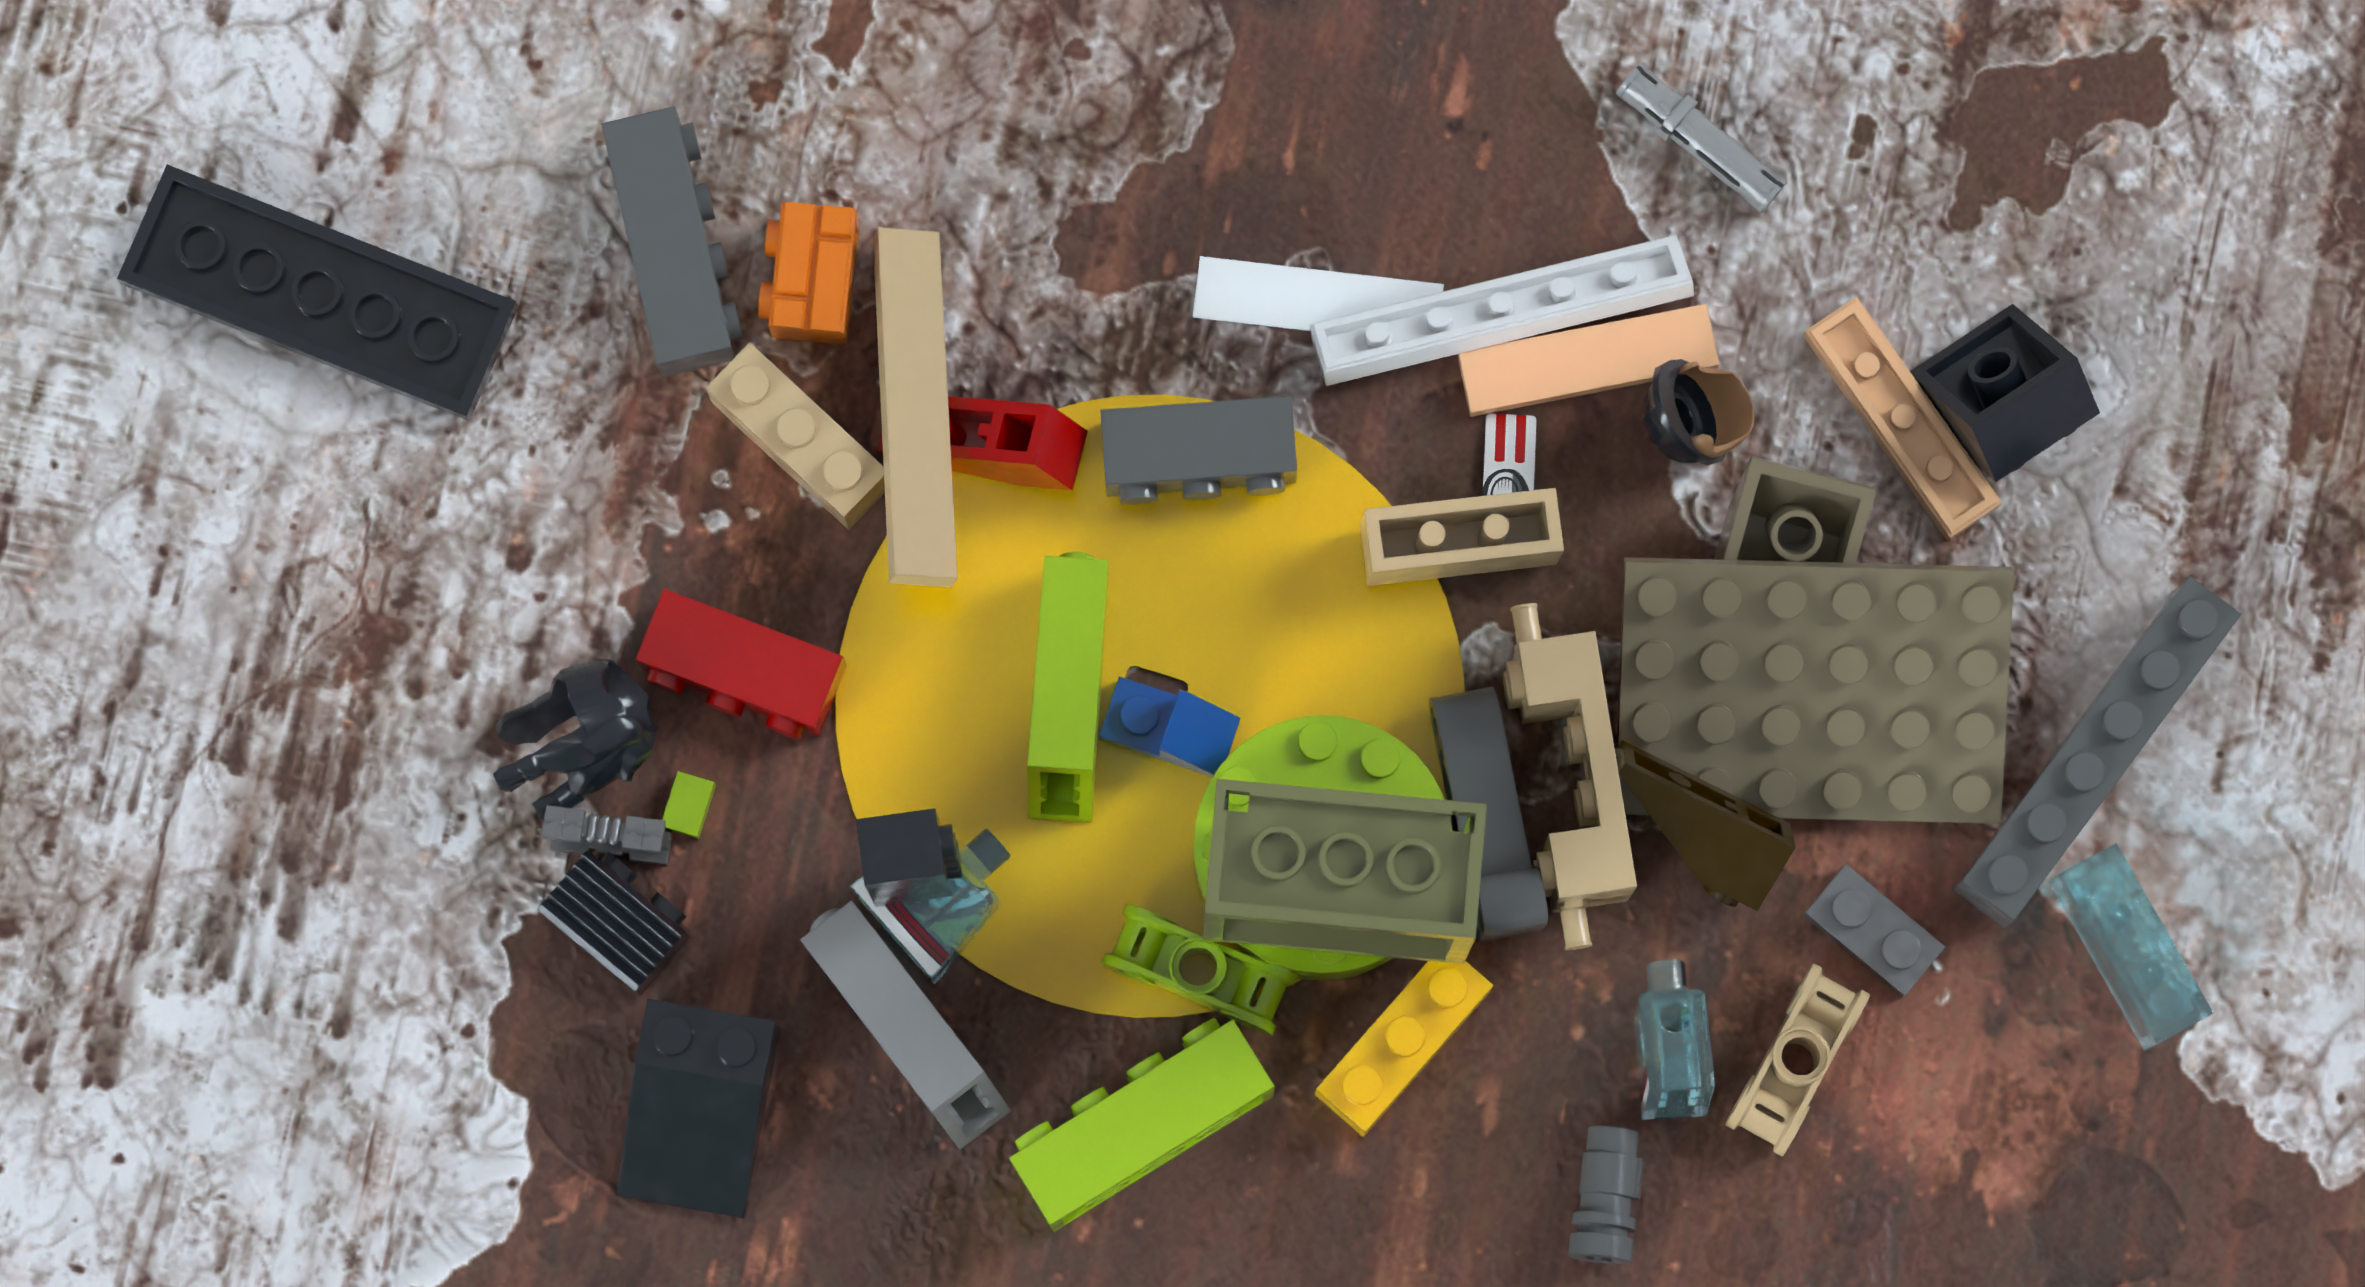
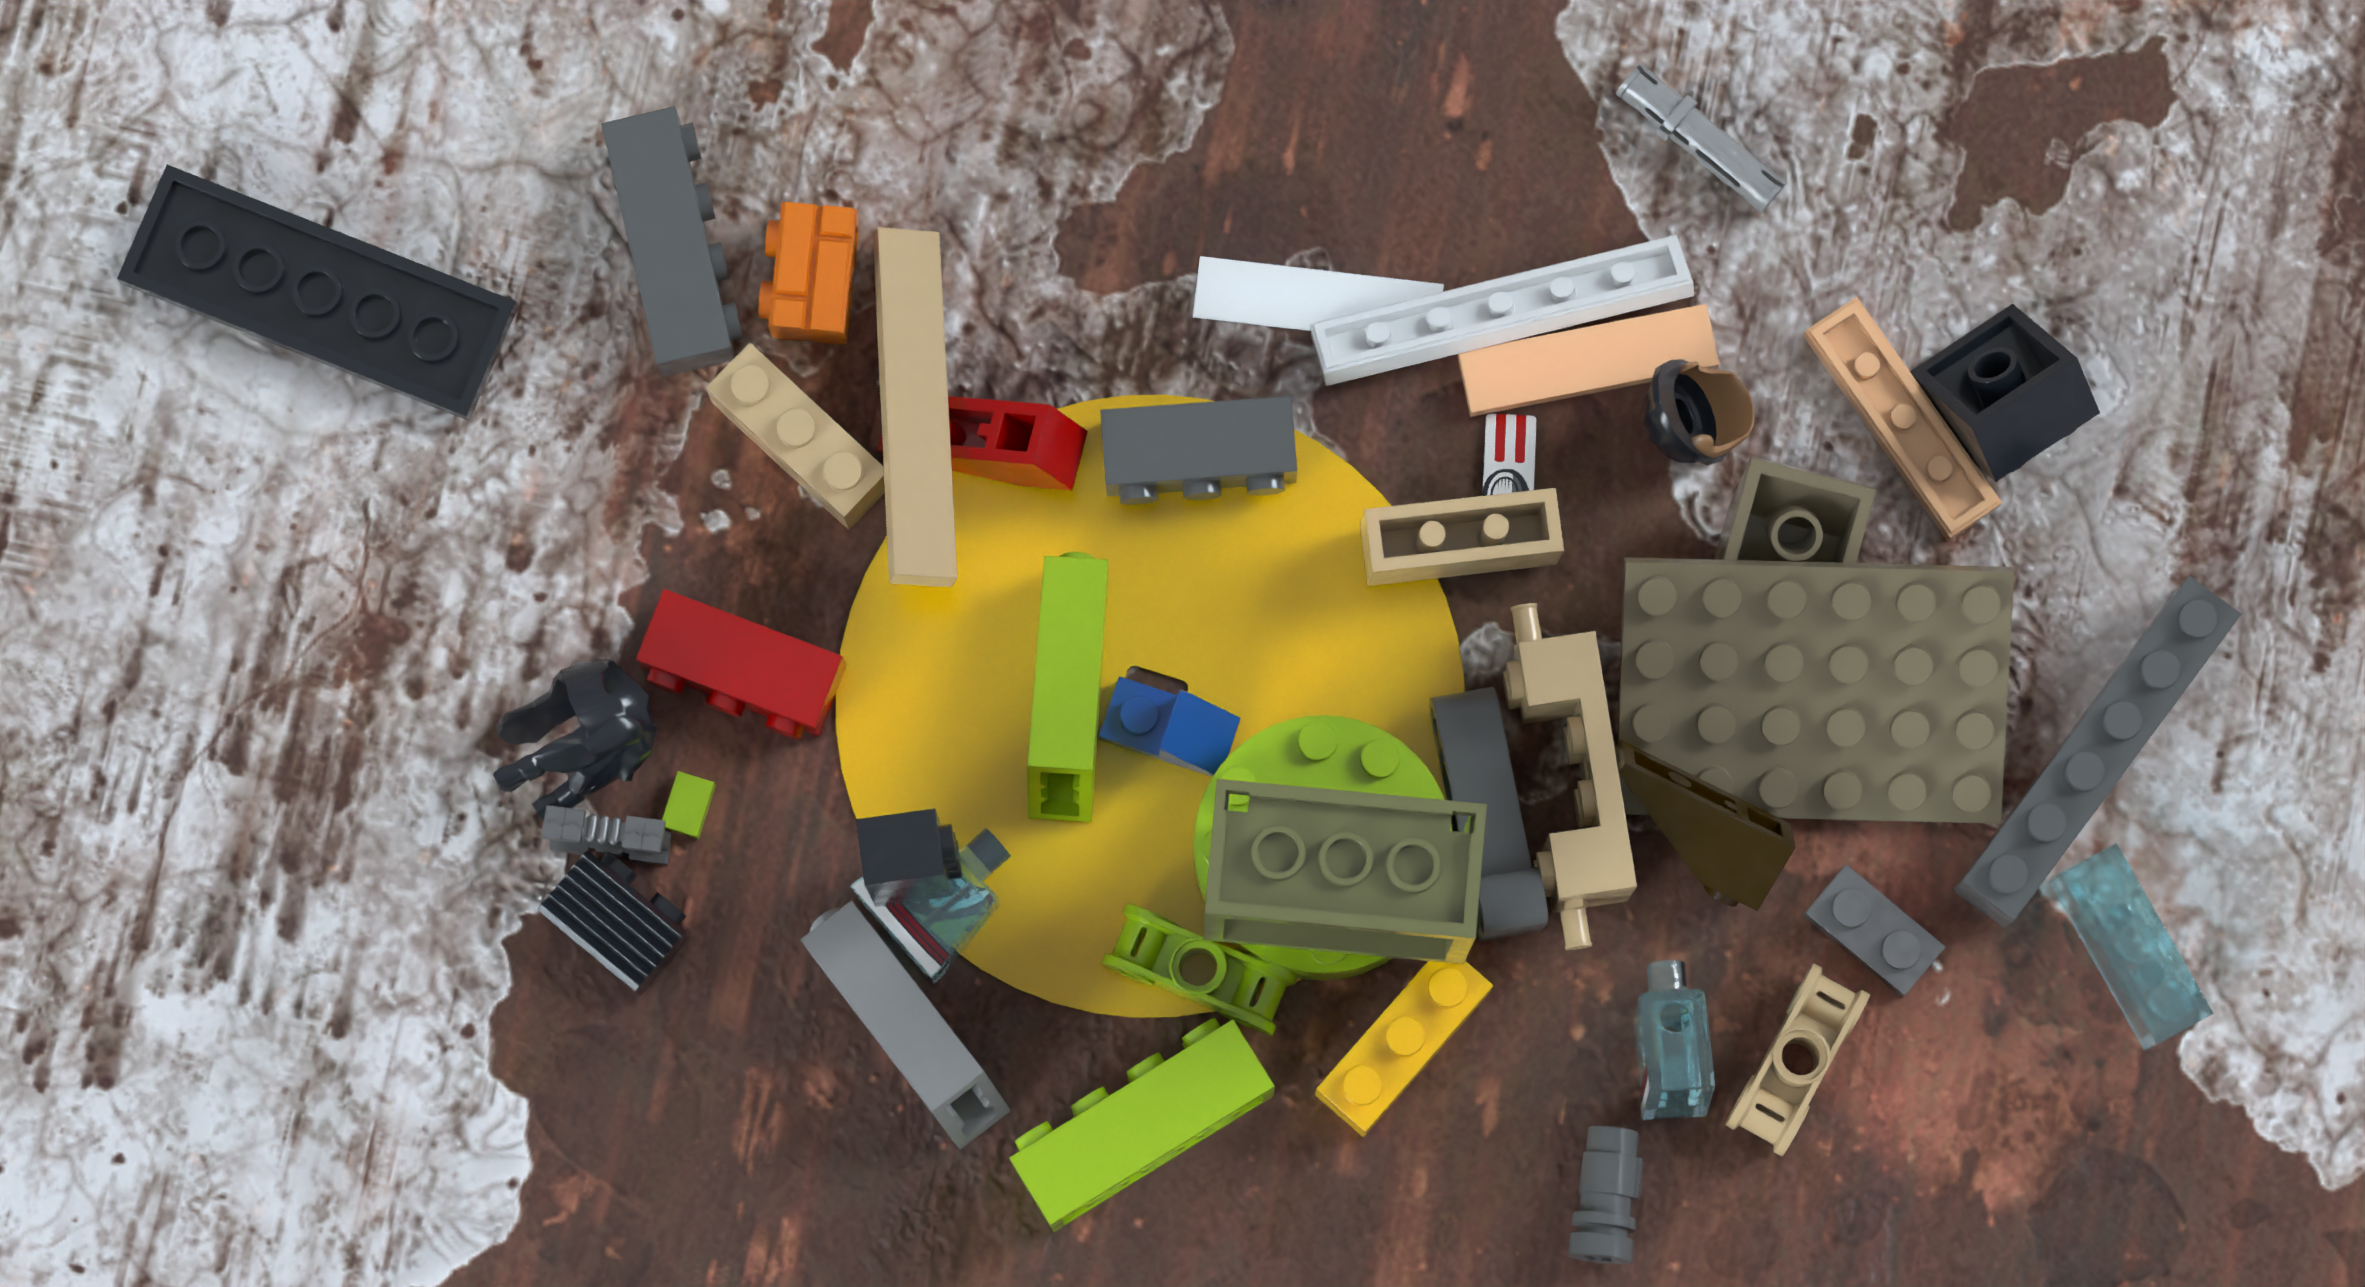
black slope [617,998,781,1219] -> none

